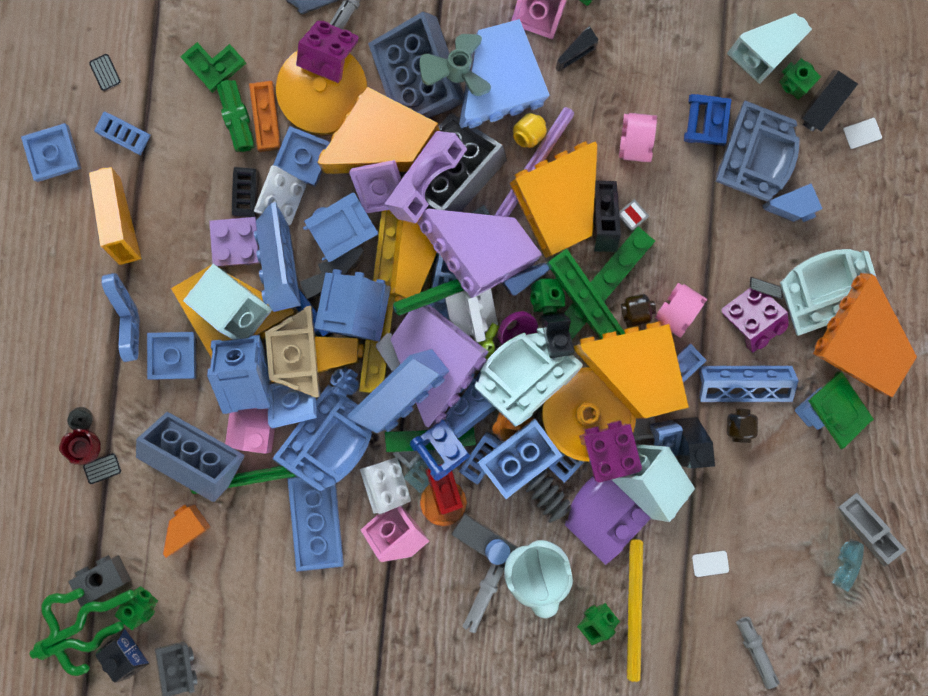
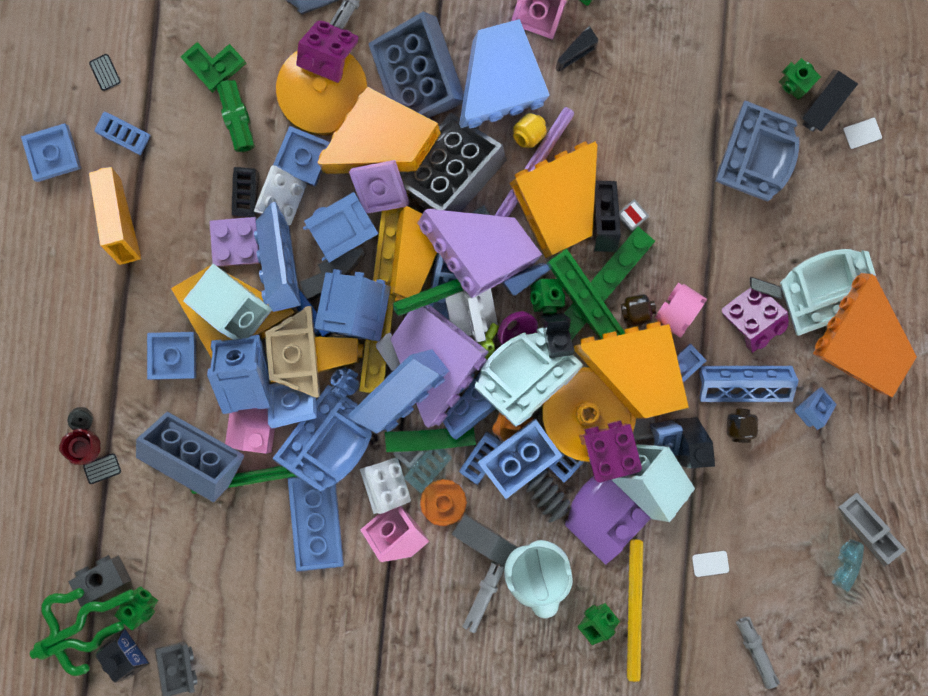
medium blue beam [102,273,140,362] -> none
orange slope [163,504,211,558] -> none
orange tile [249,81,281,152] -> none
lavender arch [384,131,467,223] -> none
plate [410,419,470,481] -> none
sand green piece [419,34,491,96] -> none
red plate [425,463,463,515] -> none
medium blue tile [485,539,510,565] -> none
bright pink brick [619,113,657,162] -> none
blue plate [684,94,731,146] -> none
light aqua slope [727,13,812,84] -> none
medium blue slope [762,183,823,222] -> none
green container [808,371,874,449] -> none

